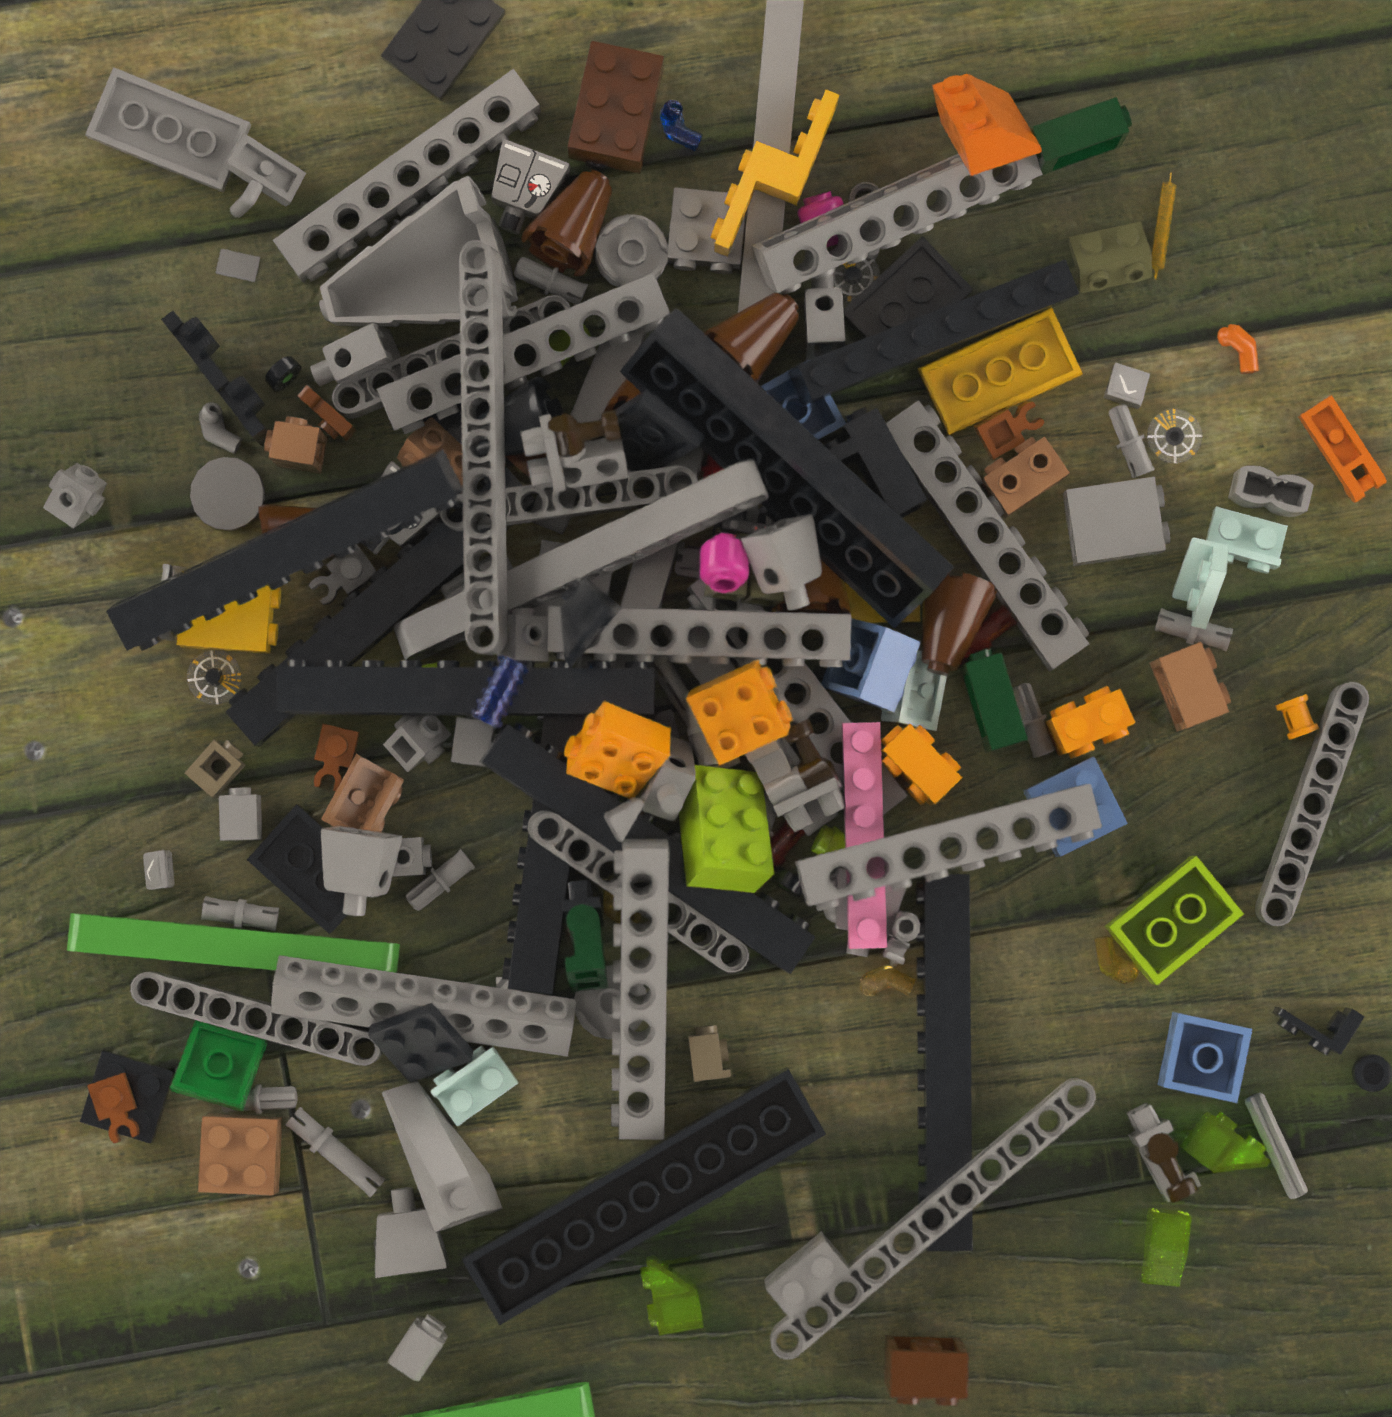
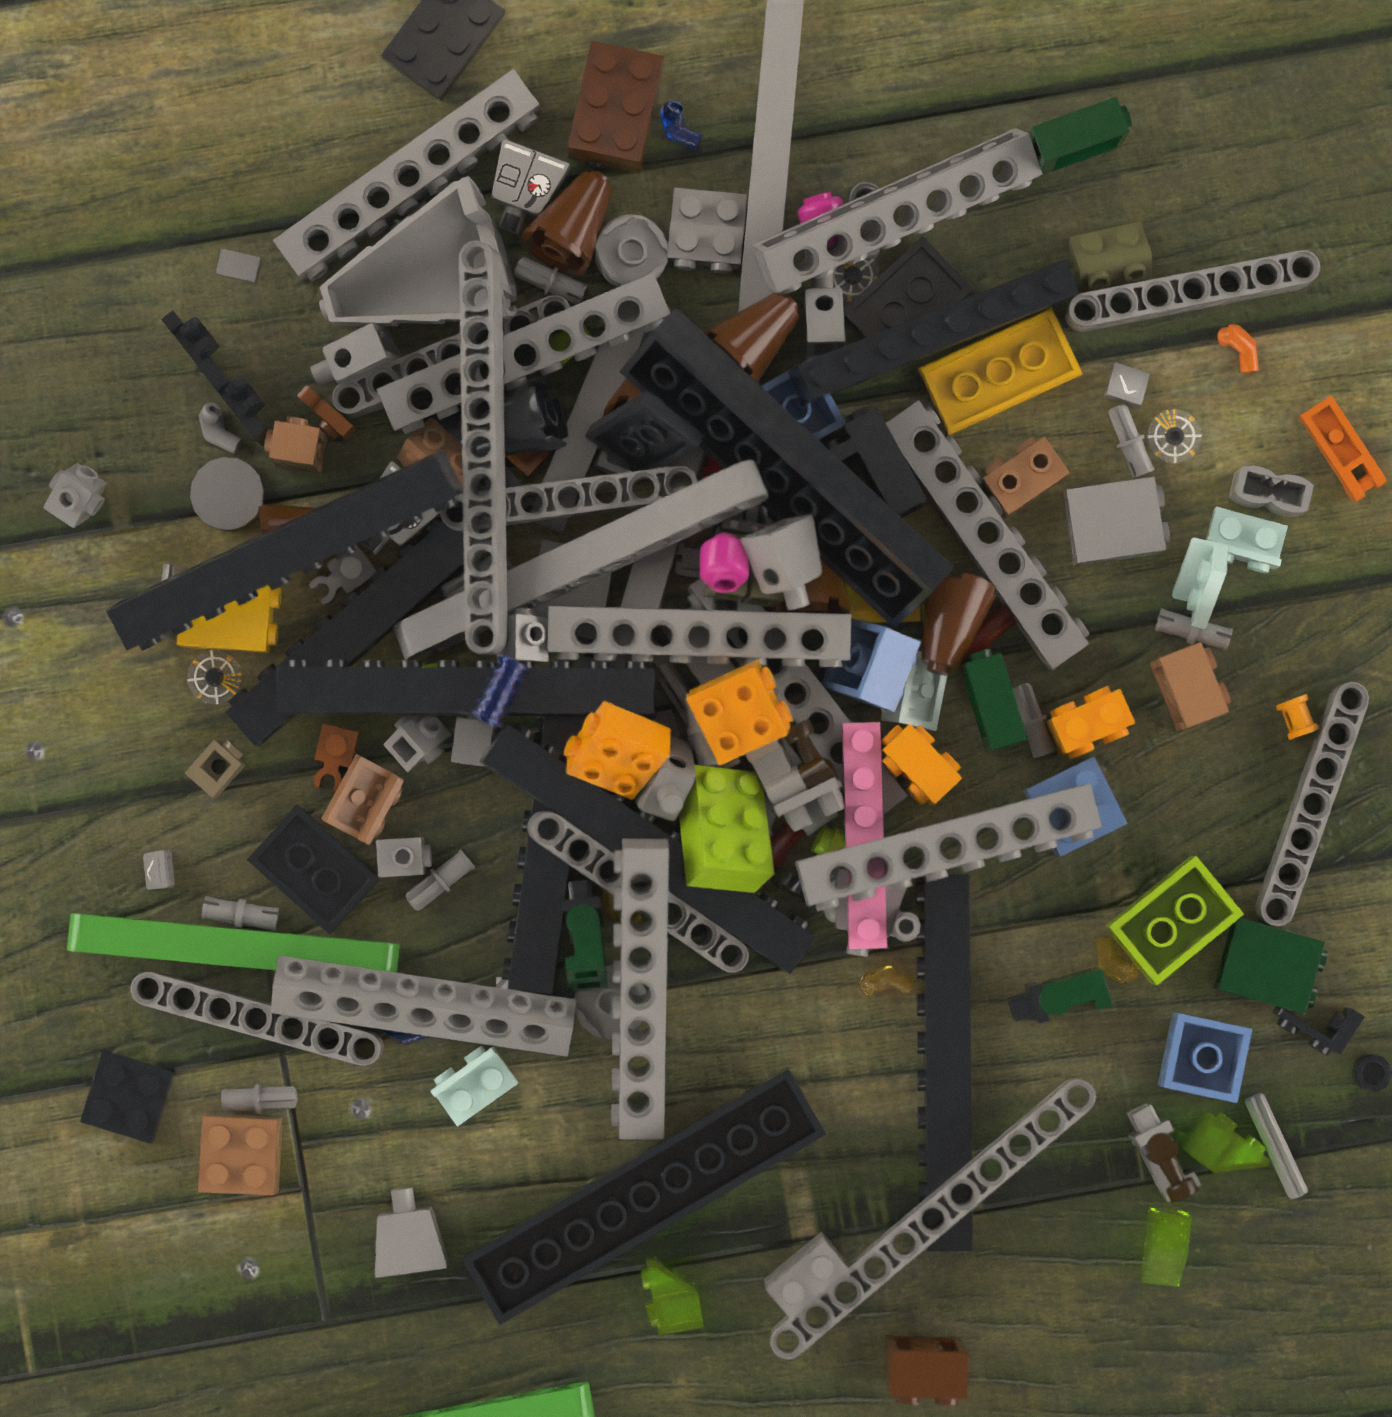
light grey plate [85,67,251,192] -> none
dark orange plate [87,1072,139,1144] -> none
green plate [170,1020,267,1112] -> none
light grey brick [219,788,262,841] -> none
light grey plate [223,133,306,218] -> none
black tile [265,356,302,392] -> none
light grey pin [285,1107,386,1197] -> none
light grey torso [321,826,402,916] -> none
black plate [368,1003,474,1083] -> none
light grey wedge [382,1081,503,1233] -> none
light grey brick [388,1314,448,1381] -> none
light grey hips [521,410,629,492] -> none
black wedge [560,578,622,667] -> none
light grey slope [603,797,644,842] -> none
dark tan brick [688,1025,731,1082] -> none
yellow bracket [710,90,839,257] -> none
light grey hand [883,936,910,967] -> none
orange slope [932,74,1042,176] -> none
dark orange plate [973,401,1045,460] -> none
yellow piece [1152,173,1176,280] -> none
none -> dark green hips [1007,967,1113,1024]
none -> light grey beam [1065,250,1320,332]
none -> dark green brick [1213,918,1328,1014]

